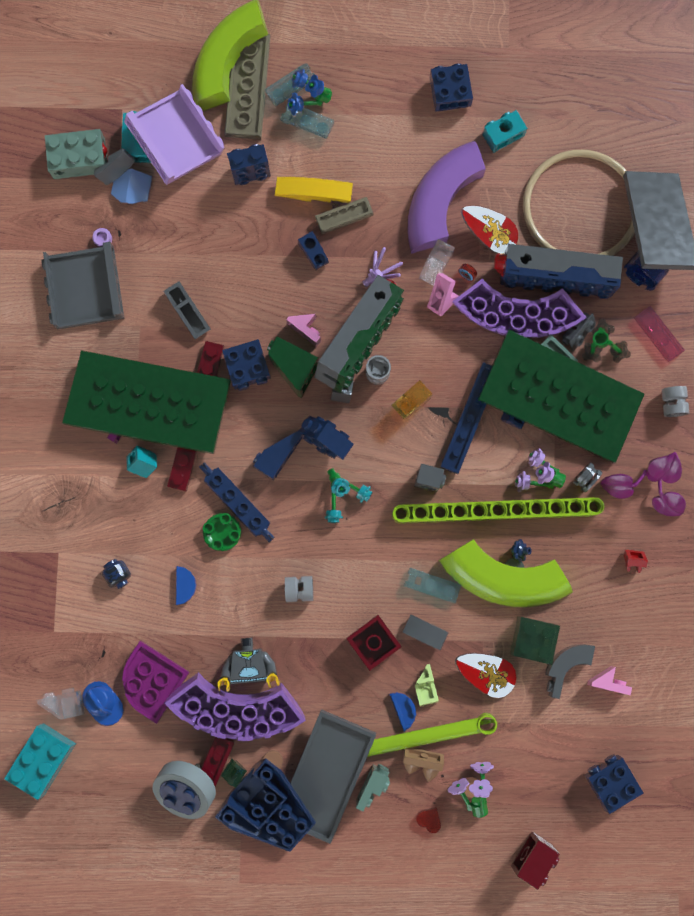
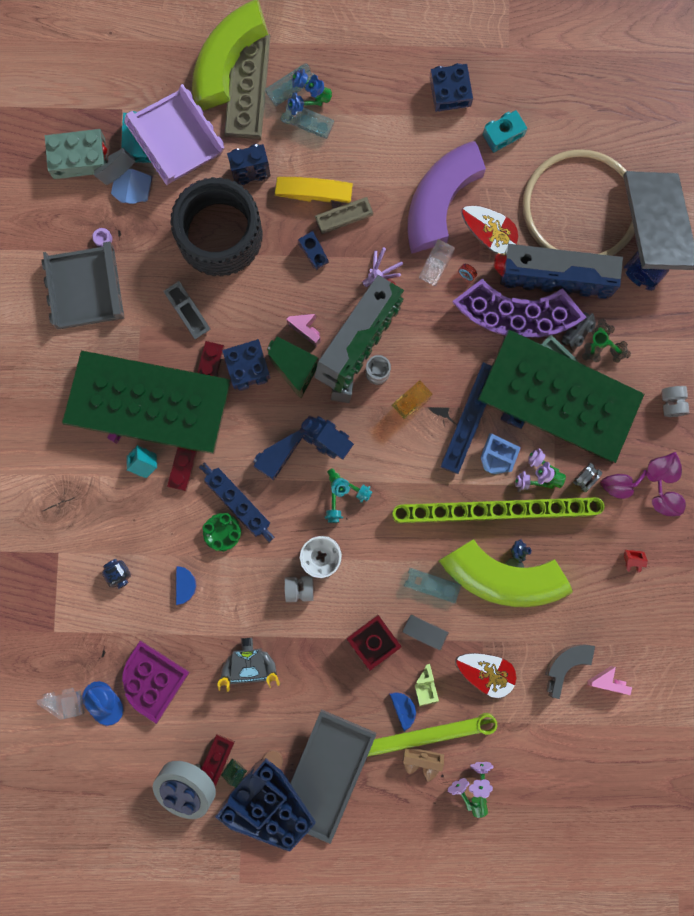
teal brick [4,723,76,800] -> none
medium lavender brick [165,672,306,741] -> none
sand green plate [356,764,390,811] -> none
dark grey brick [414,464,446,492] -> none
clear red tile [416,807,441,833] -> none
bright pink slope [427,273,459,316] -> none
clear green brick [510,616,560,665] -> none
dark red brick [511,832,560,890] -> none
dark blue brick [584,754,644,814] -> none
clear pink tile [634,306,685,362] -> none
none -> black tyre [170,177,263,277]
none -> white wheel [300,536,342,578]
none -> medium blue slope [480,433,521,474]

